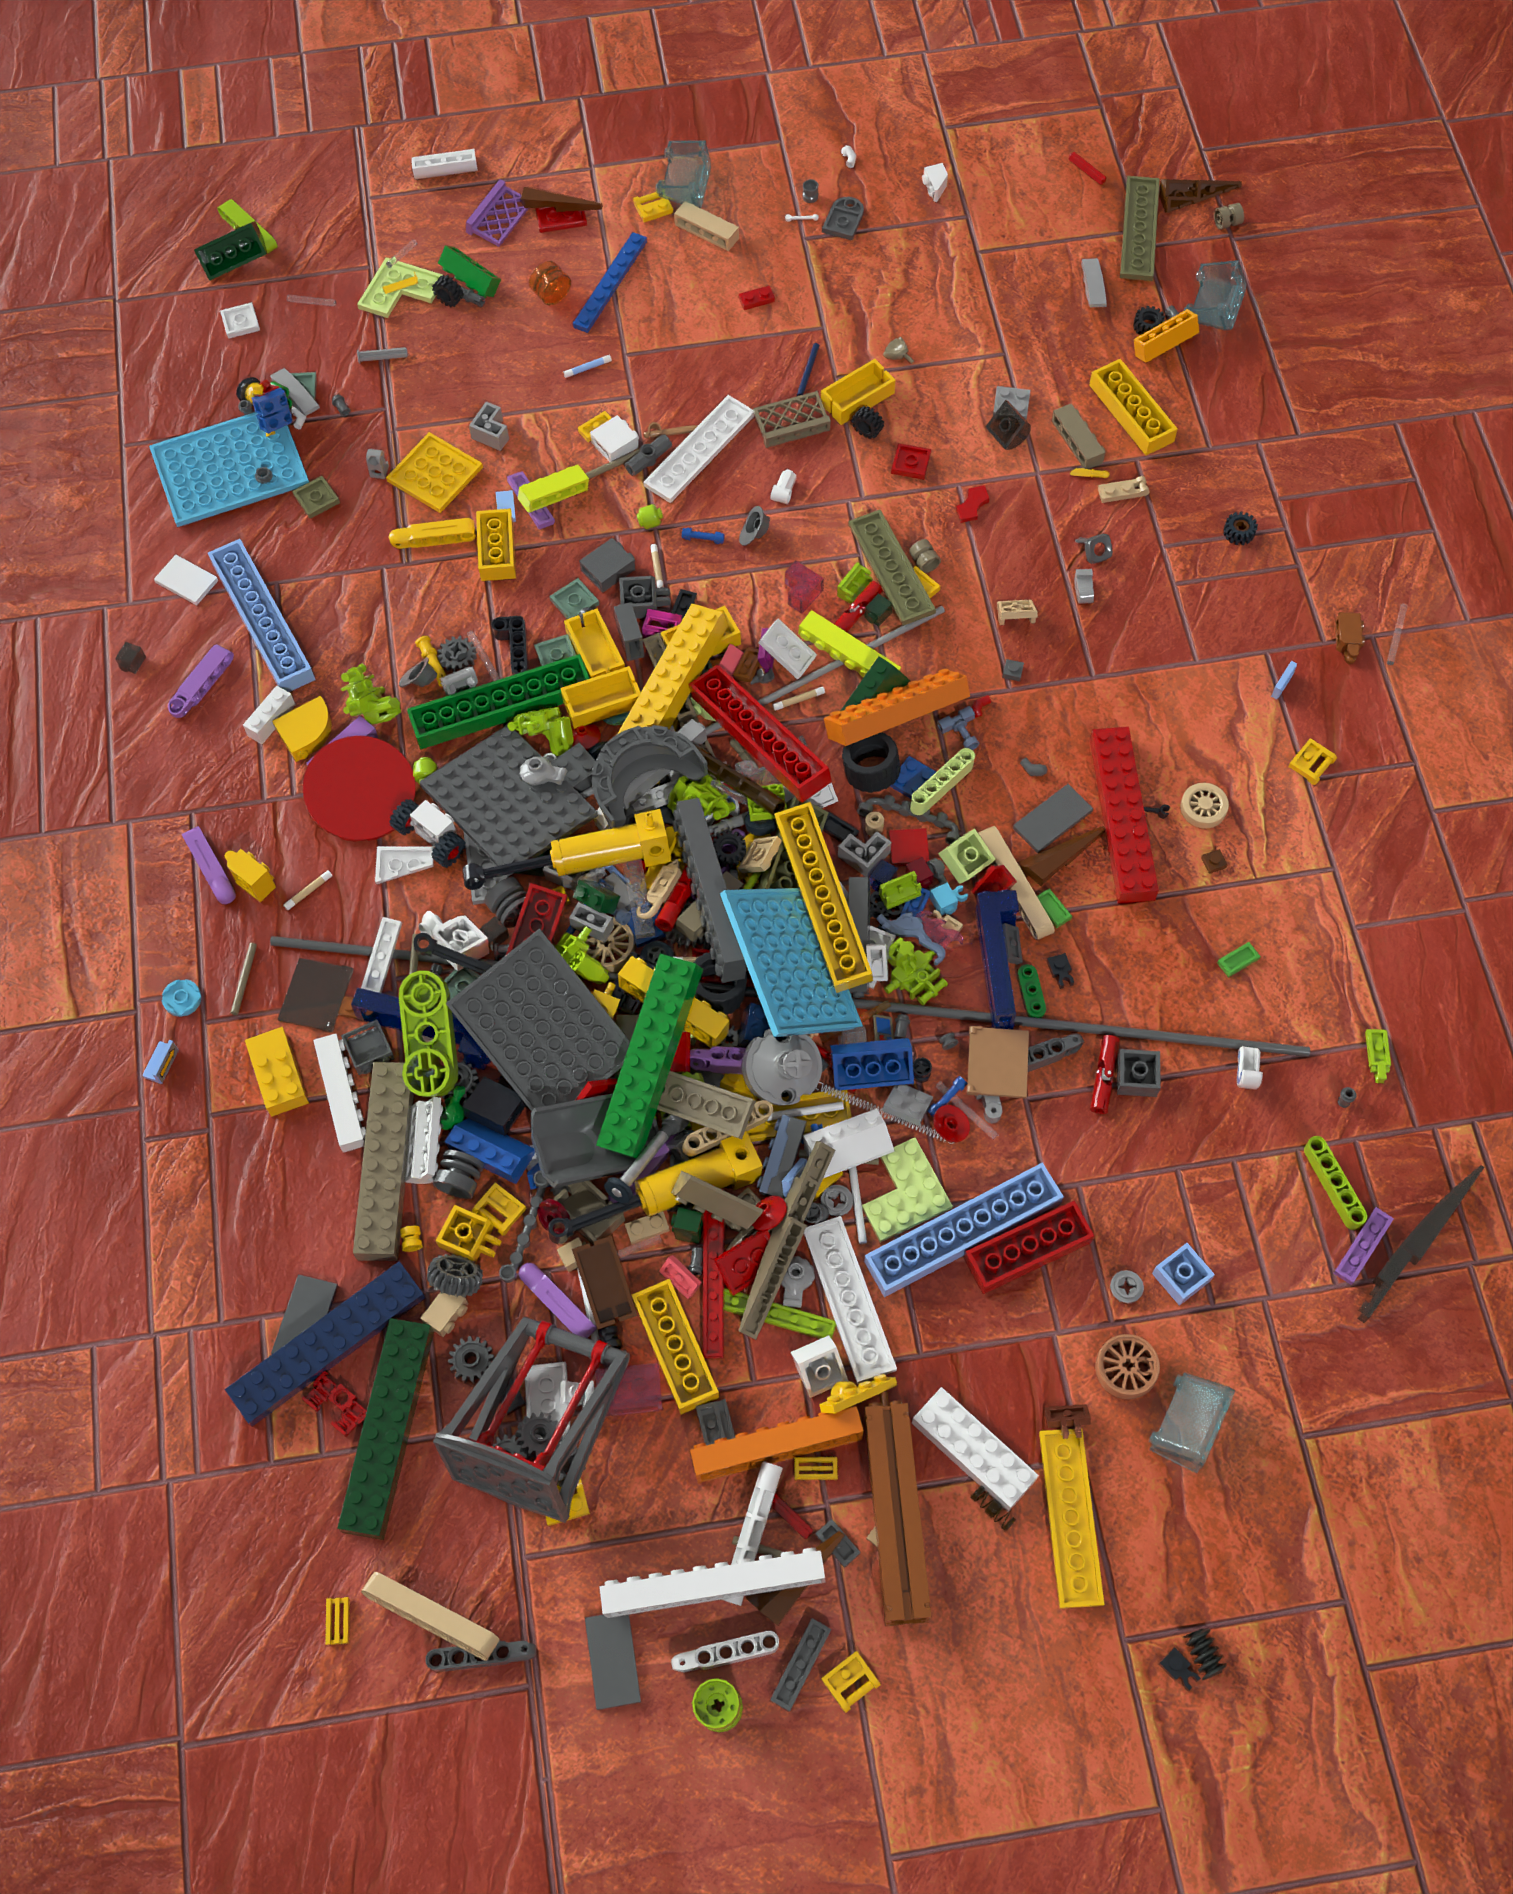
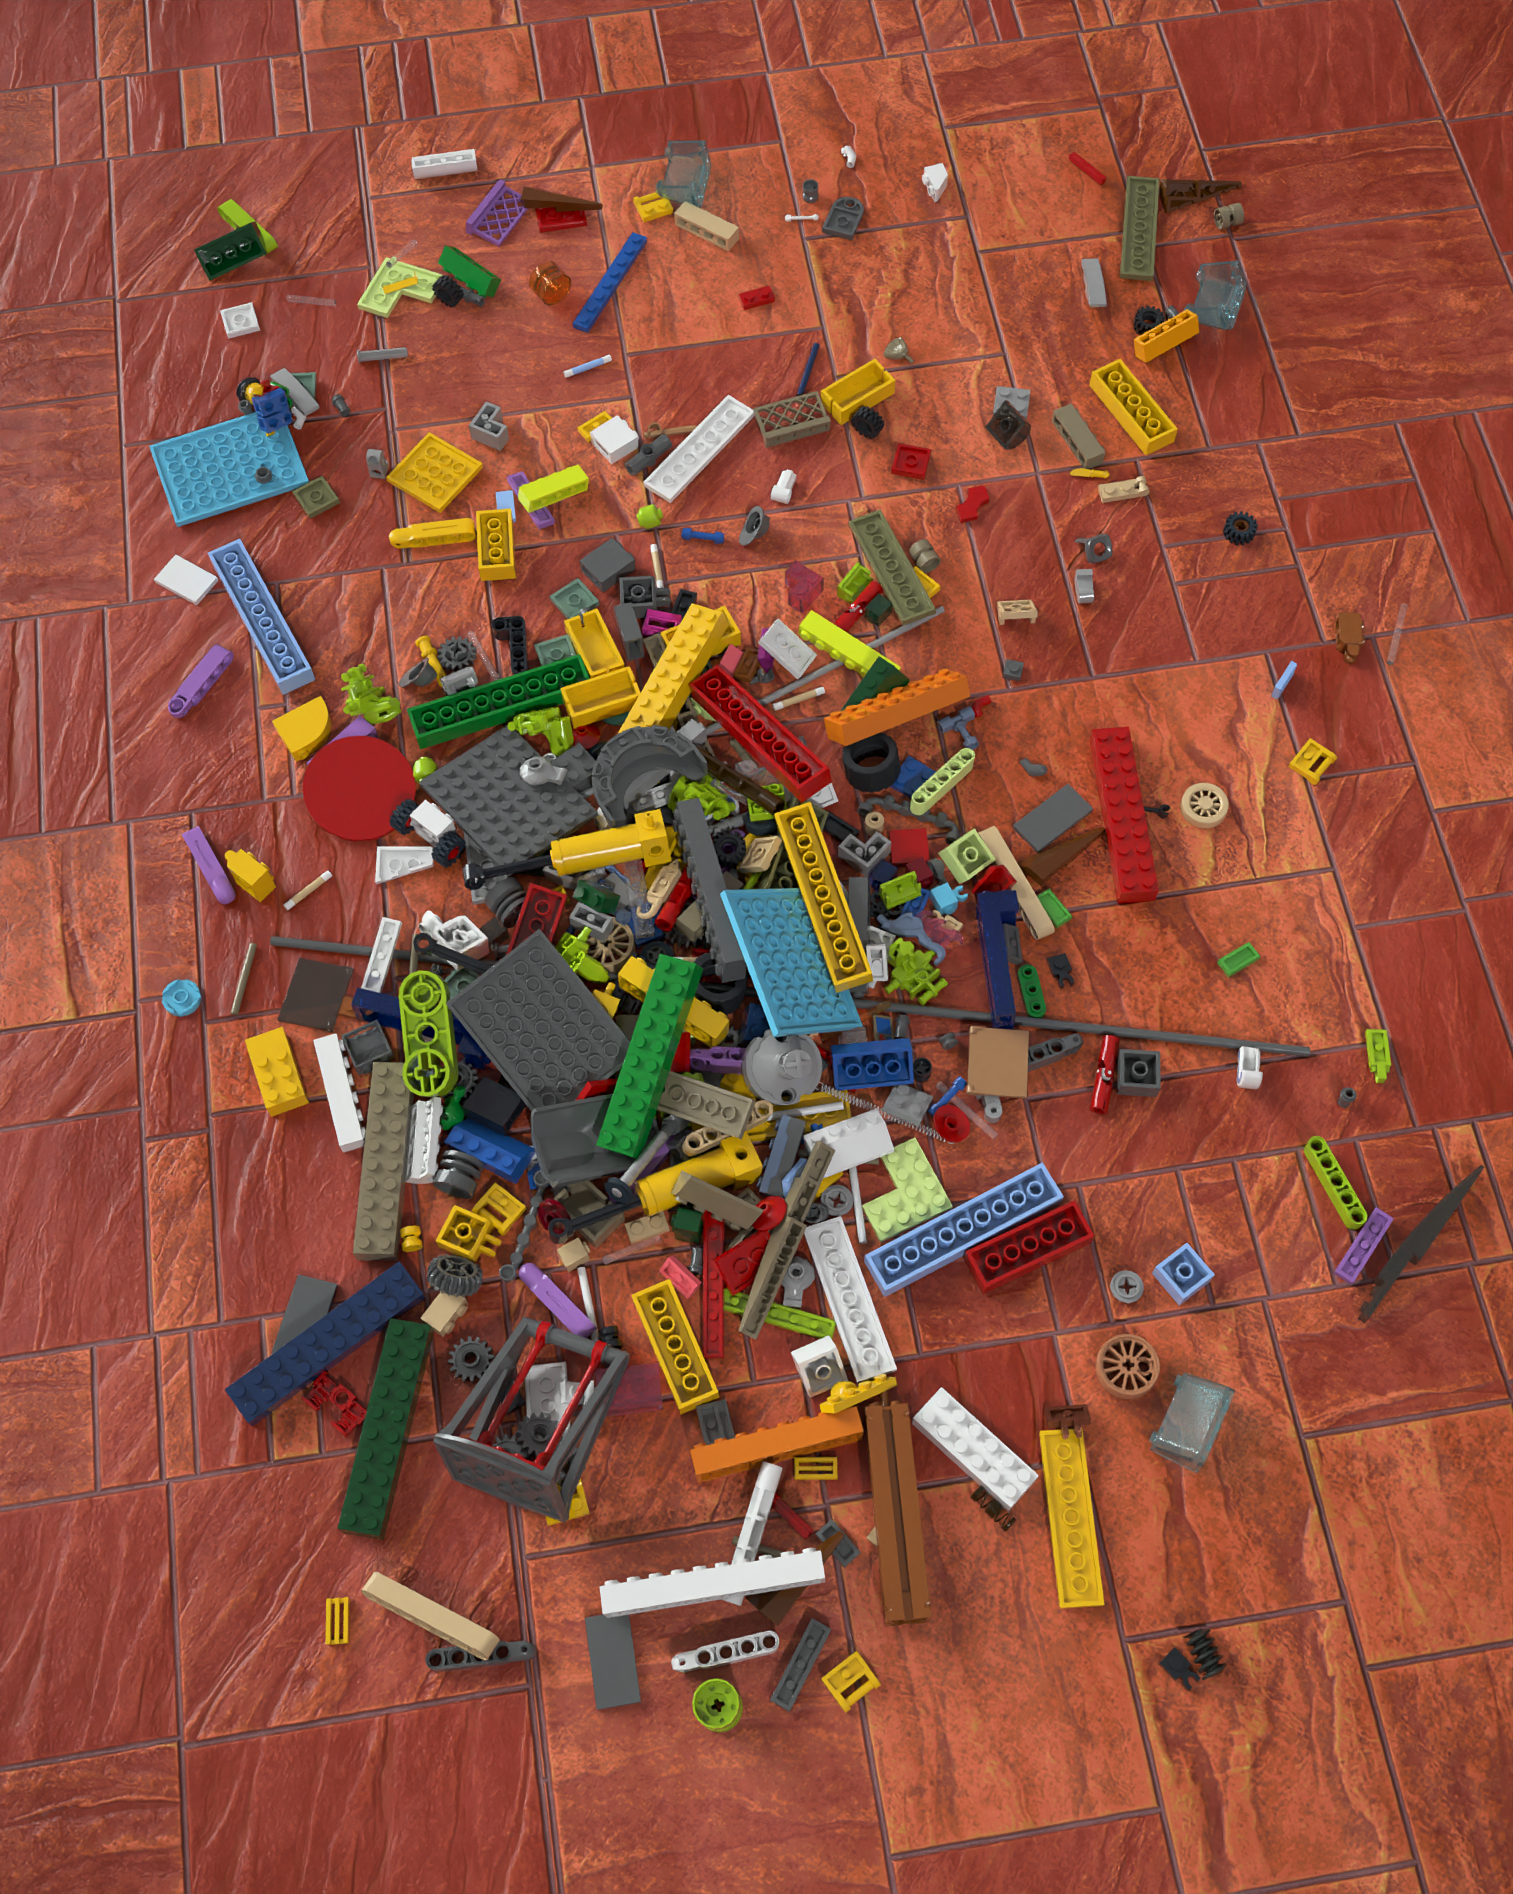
clear smoke brick [115,642,146,674] -> none
light blue panel [142,1040,179,1084] -> none
white brick [243,686,295,744] -> none
reddish brown piece [572,1235,637,1329] -> none
dark tan piece [585,448,641,479] -> none
reddish brown plate [1201,849,1228,874] -> none

